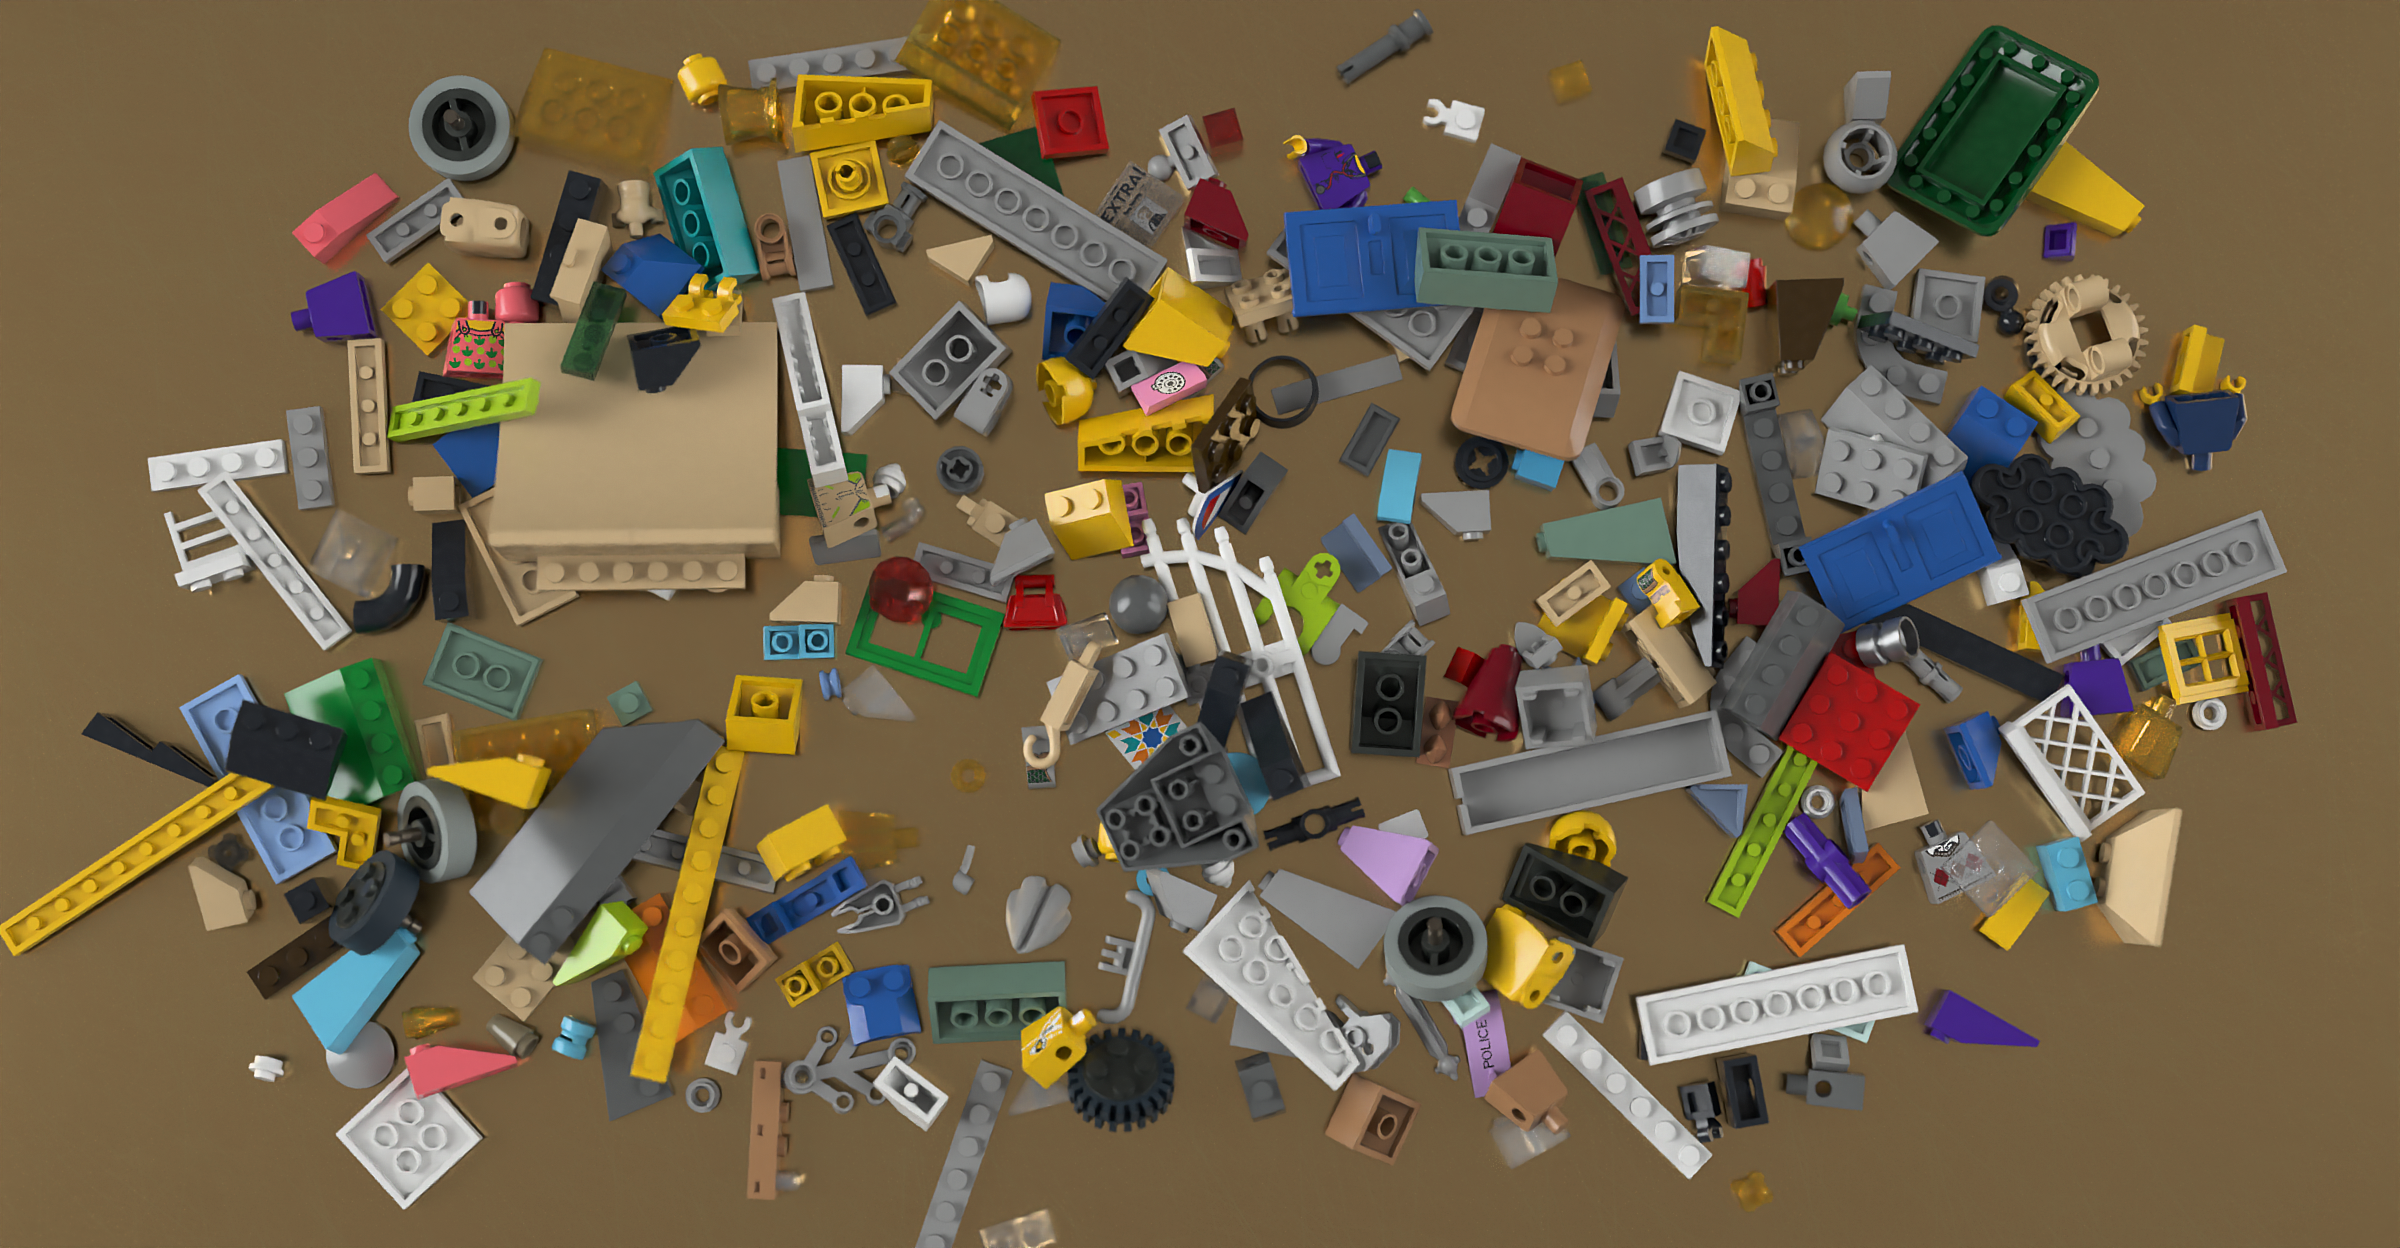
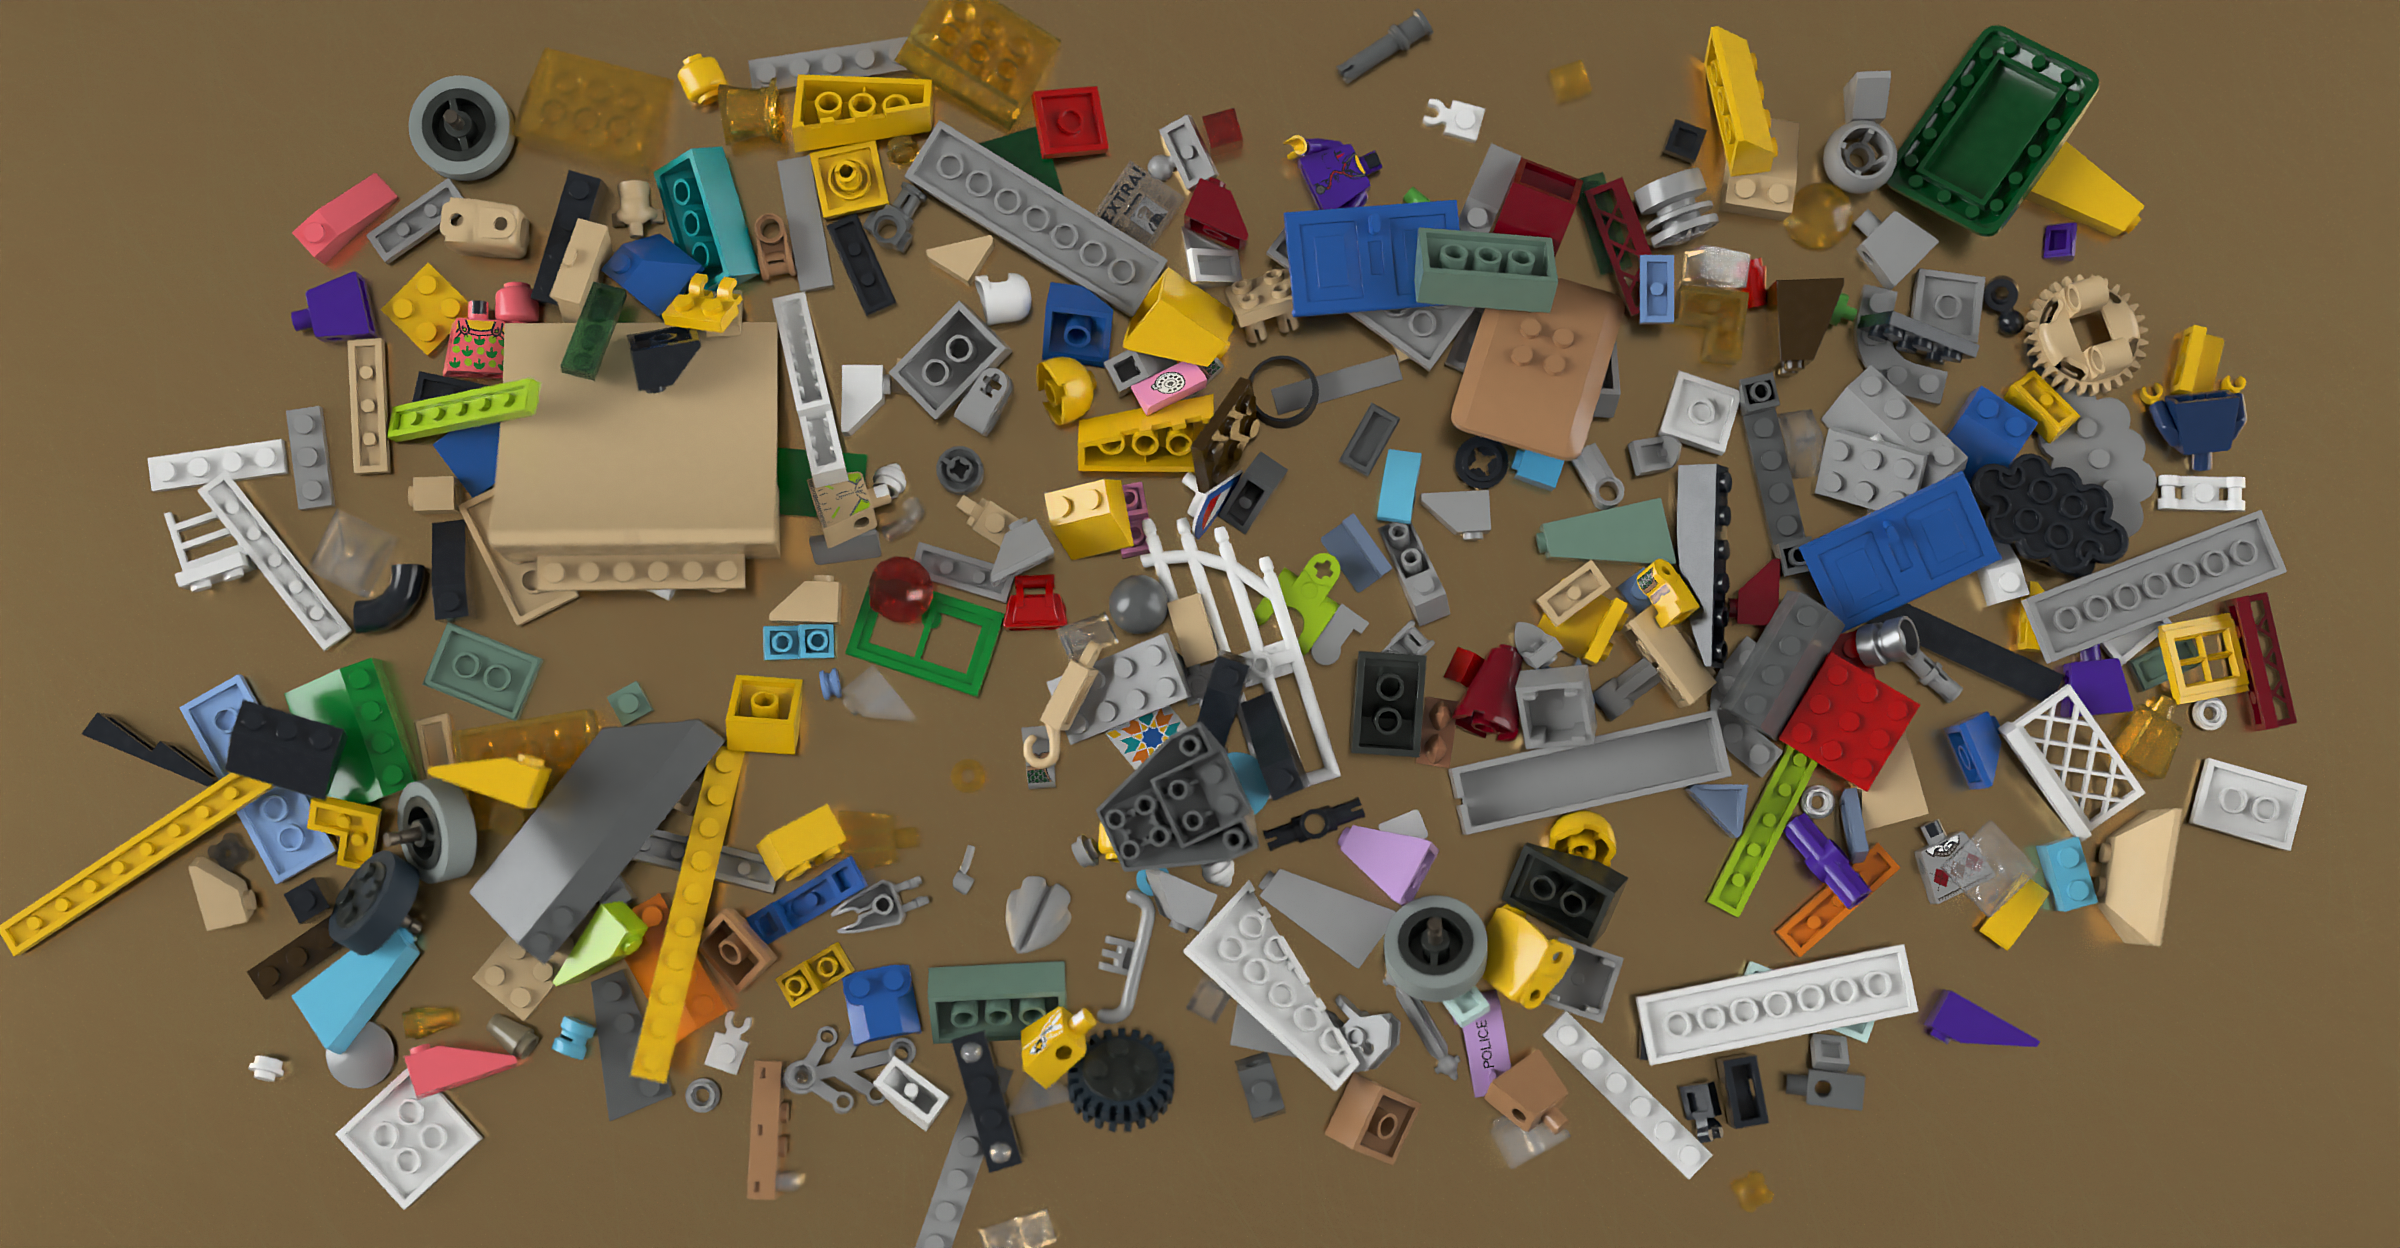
black plate [1065,277,1155,380] -> none
none -> black piece [951,1029,1023,1173]
none -> white plate [2158,475,2245,512]
none -> white plate [2189,758,2307,851]

